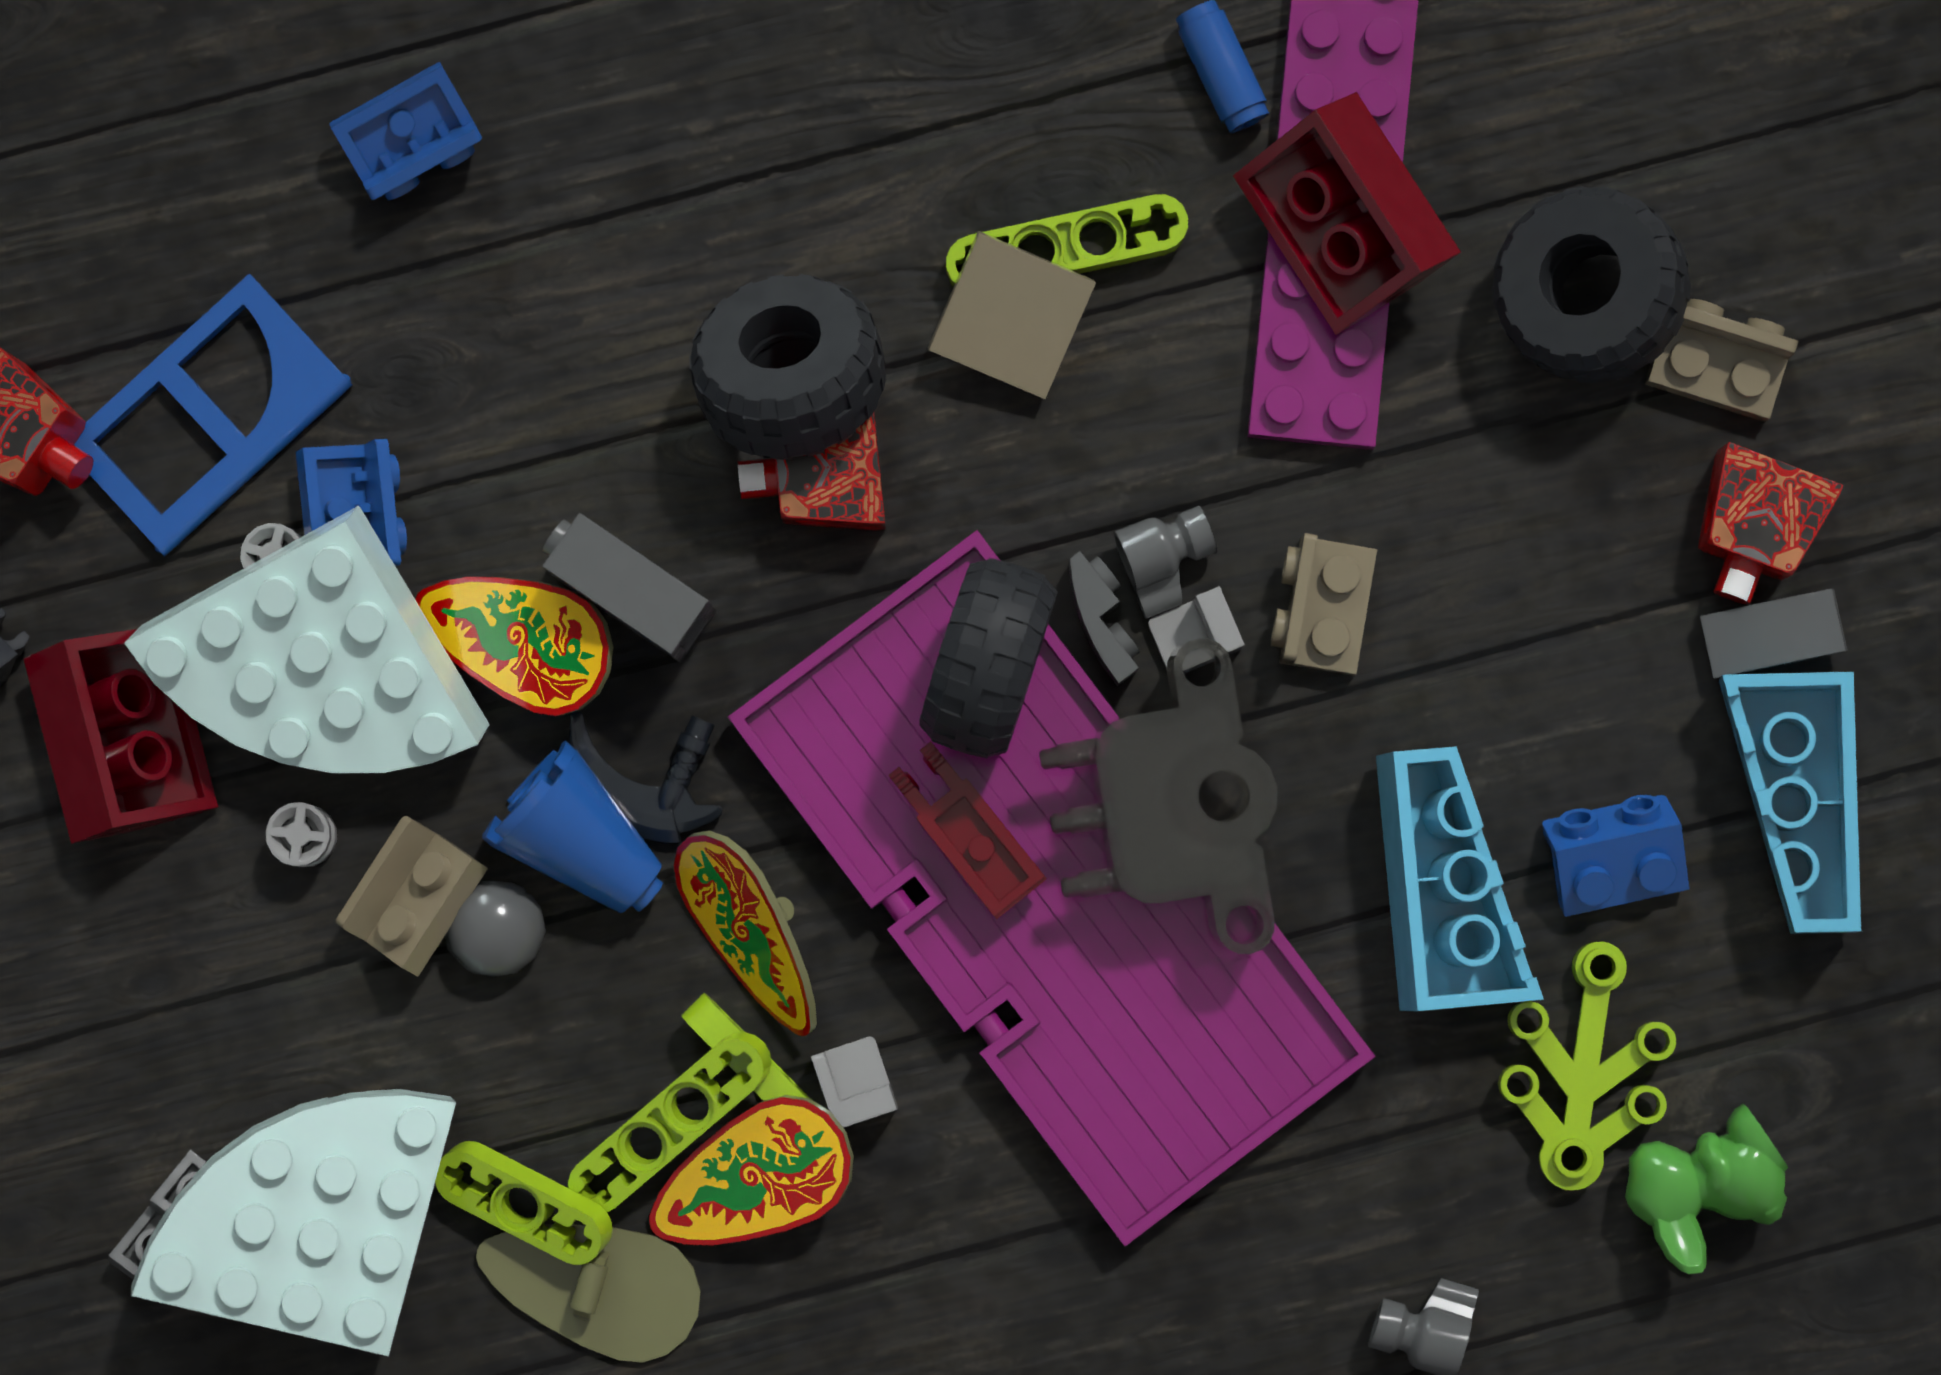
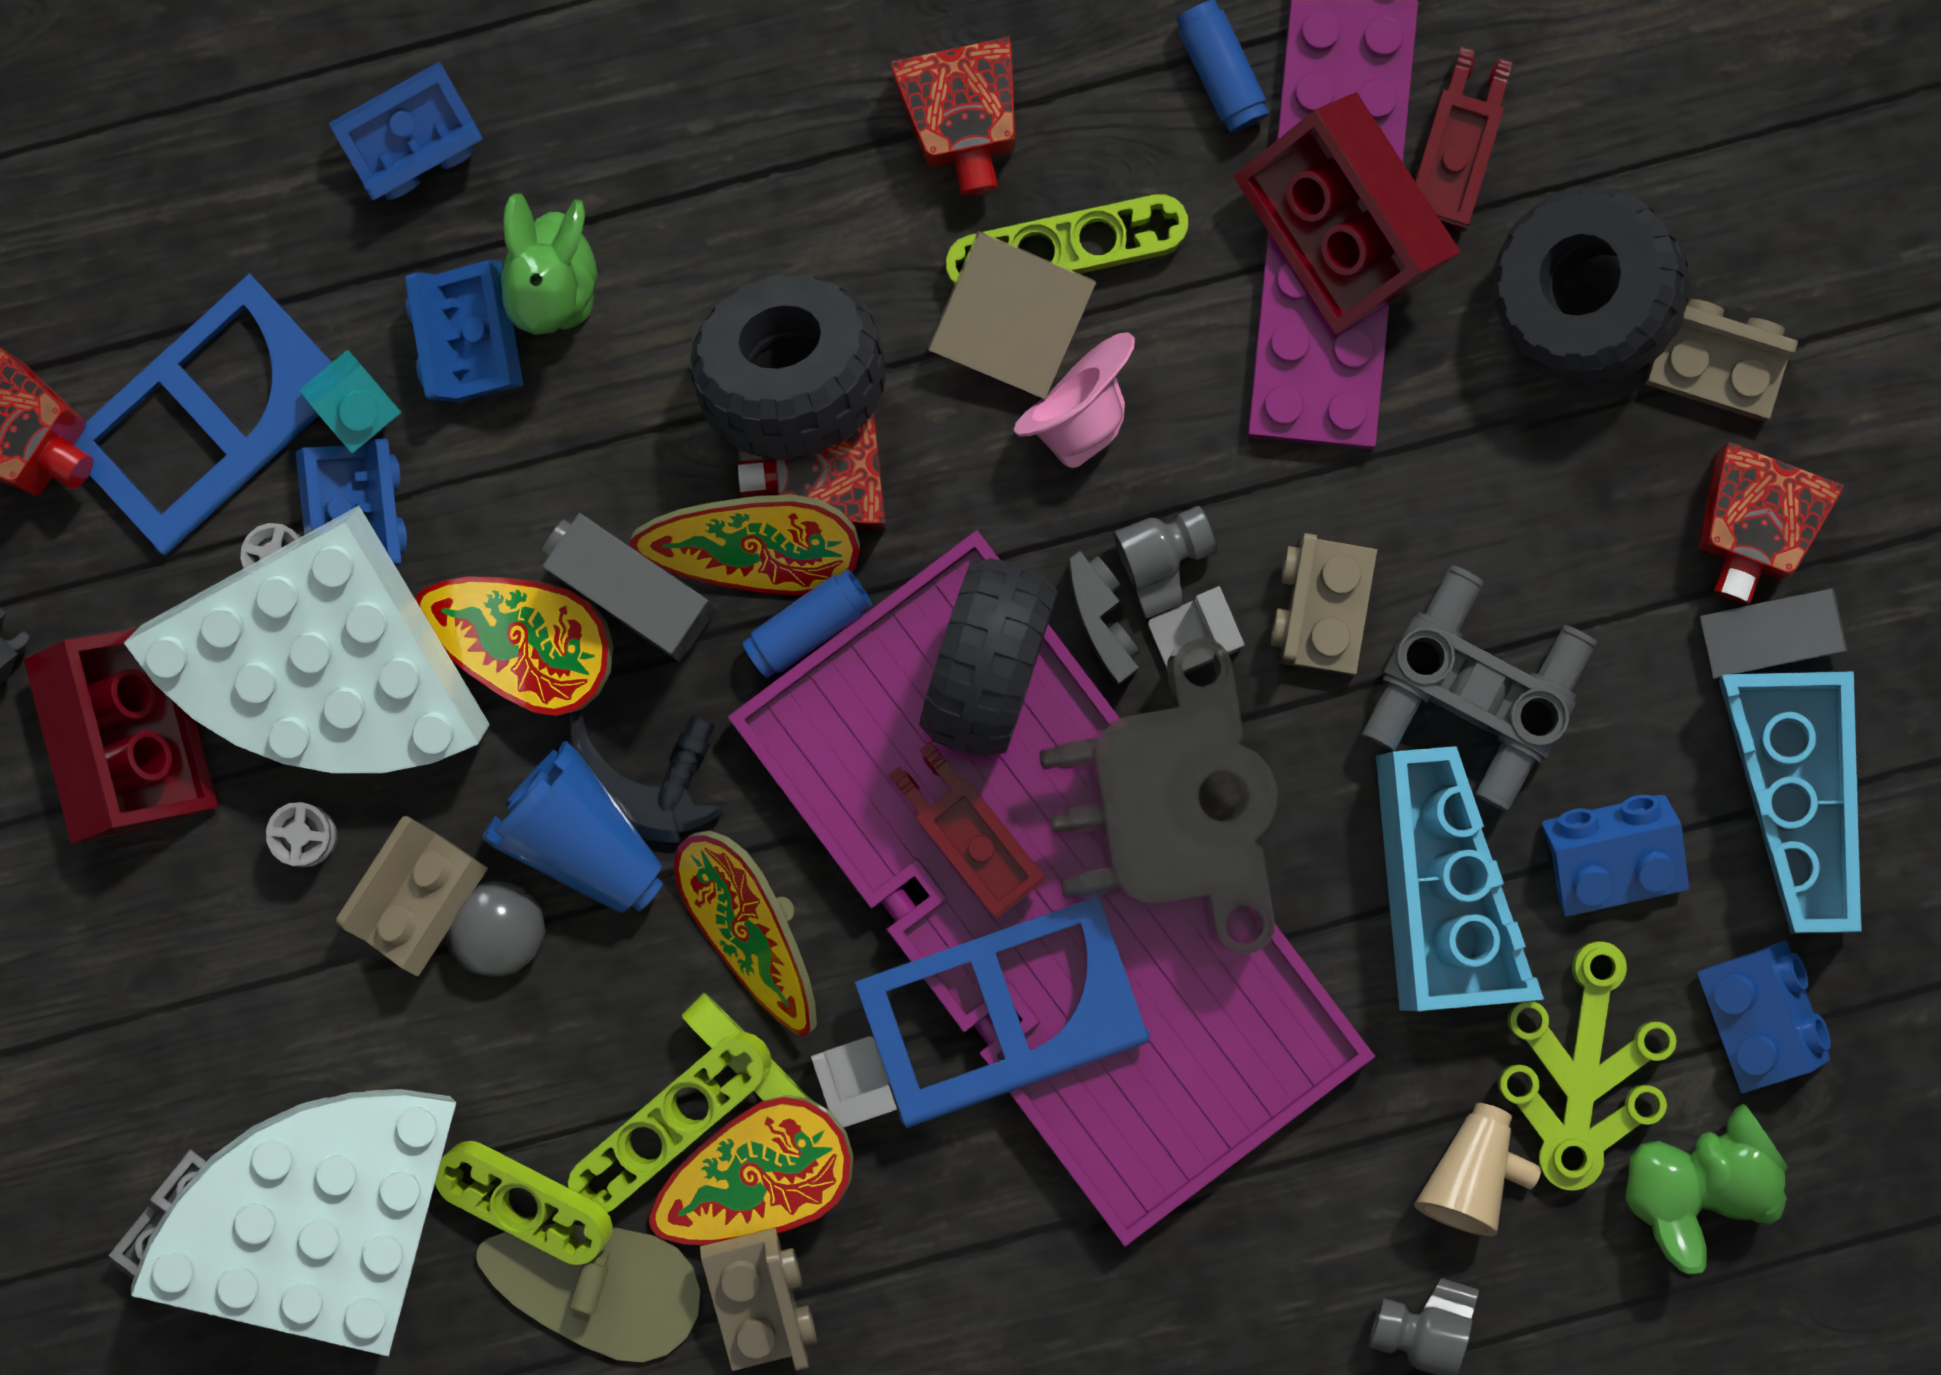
none -> teal brick [299,350,401,453]
none -> blue bracket [405,260,524,402]
none -> bright green animal [501,193,598,335]
none -> shield [630,495,860,596]
none -> dark tan bracket [700,1228,817,1371]
none -> blue piece [743,569,872,678]
none -> blue window [855,896,1150,1129]
none -> torso [891,37,1015,196]
none -> bright pink piece [1014,332,1135,468]
none -> dark grey piece [1362,565,1597,812]
none -> tan piece [1414,1103,1541,1236]
none -> dark red hinge [1415,47,1513,232]
none -> blue bracket [1697,940,1831,1093]

